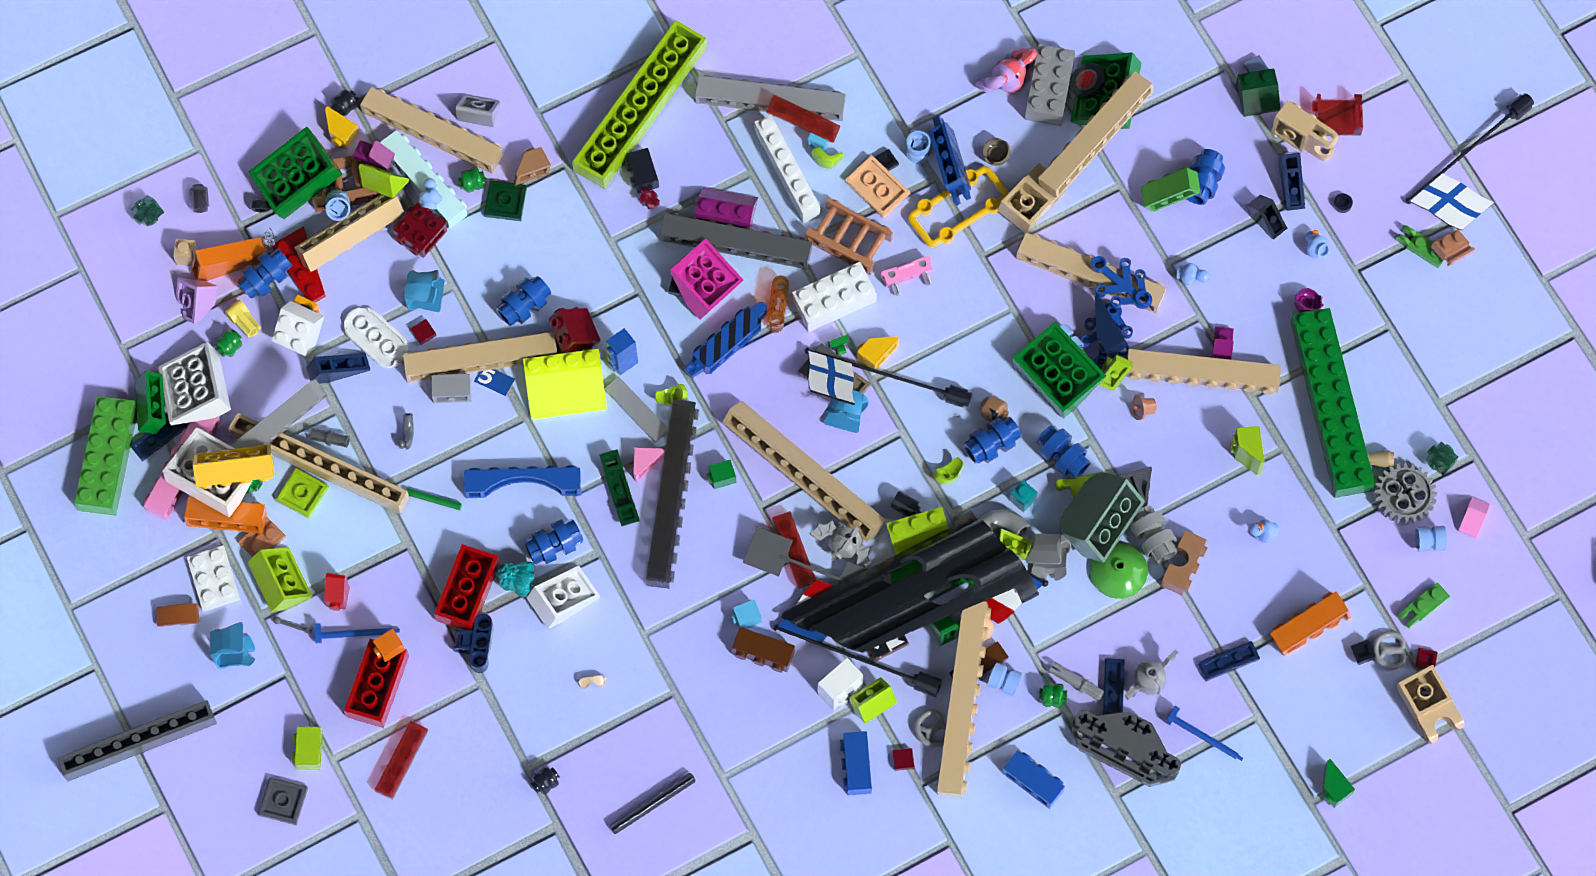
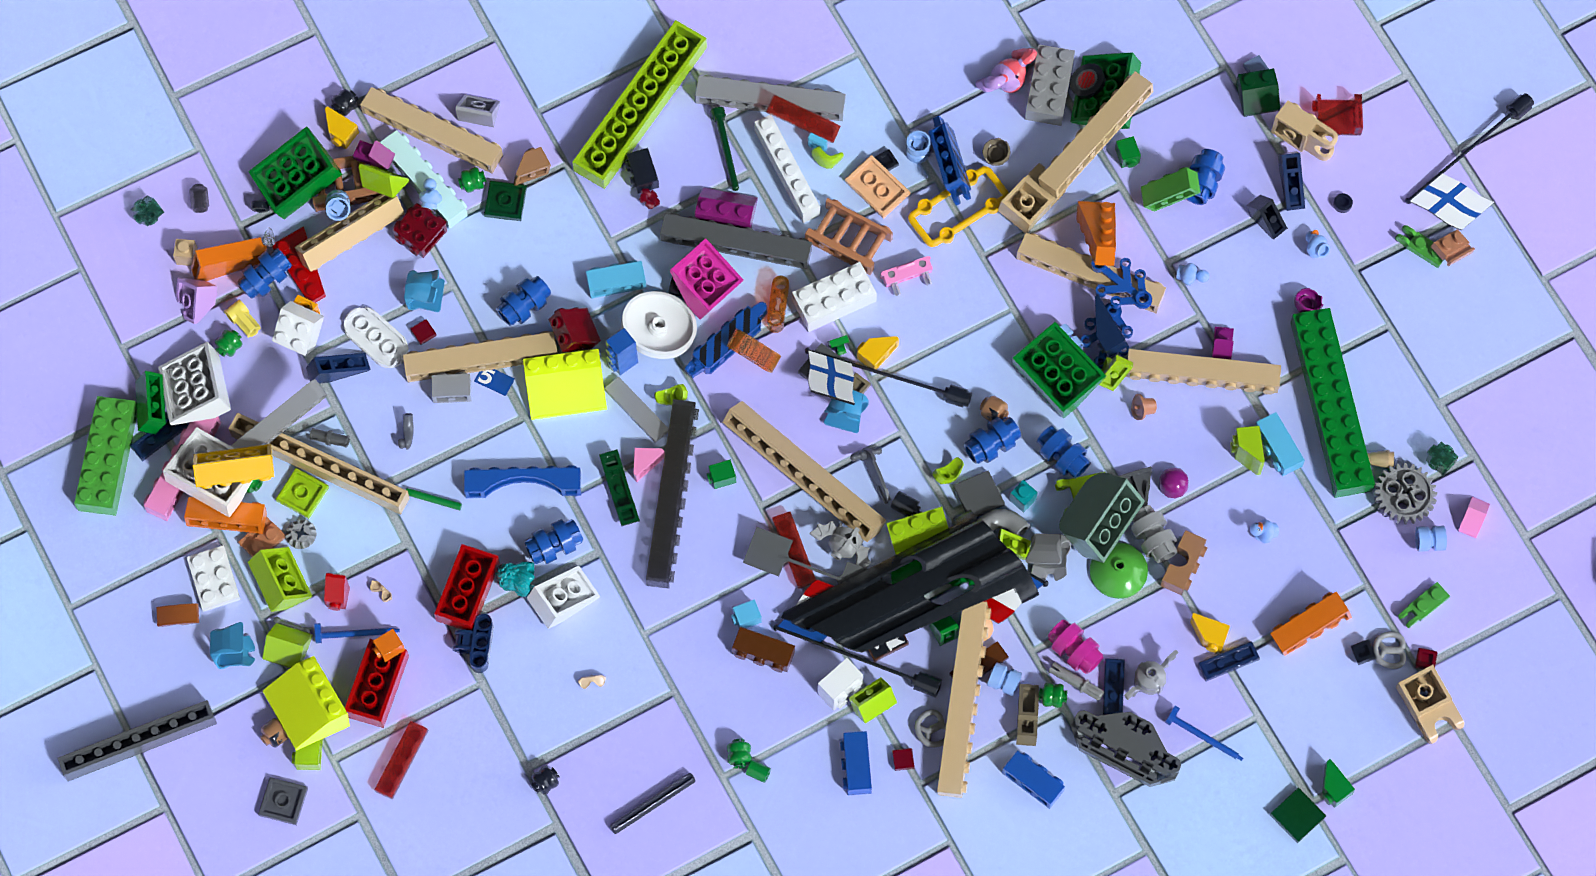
none -> medium nougat head [260,718,288,748]
none -> lime slope [262,623,313,668]
none -> neon yellow slope [262,656,350,751]
none -> light grey gear [285,519,317,549]
none -> tan piece [370,580,392,602]
none -> medium azure brick [586,260,647,299]
none -> white dish [621,291,697,359]
none -> dark green piece [710,107,739,191]
none -> clear orange beam [726,329,781,373]
none -> green piece [727,739,752,769]
none -> green piece [746,760,771,783]
none -> dark grey piece [850,447,891,504]
none -> dark grey tile [953,470,1005,518]
none -> dark tan slope [1016,684,1039,746]
none -> dark pink piece [1047,620,1103,674]
none -> orange wedge [1076,201,1116,266]
none -> green brick [1115,136,1141,168]
none -> magenta hair [1160,467,1189,499]
none -> yellow slope [1190,613,1230,653]
none -> medium azure brick [1255,412,1305,477]
none -> dark green tile [1270,787,1326,843]

